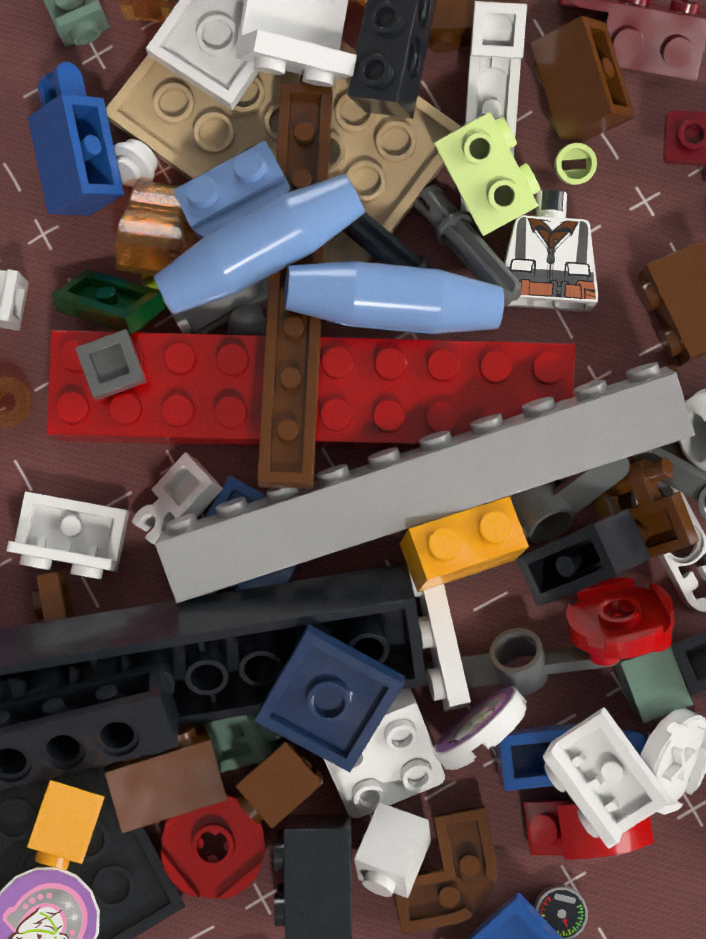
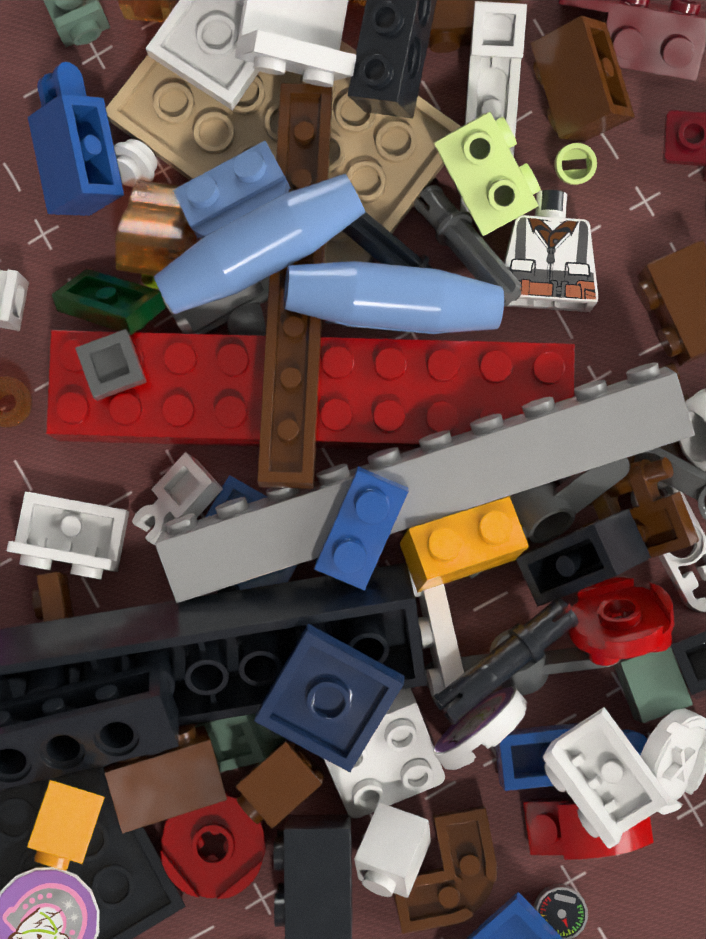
none -> blue plate [314,466,409,590]
none -> black pin [432,597,579,725]

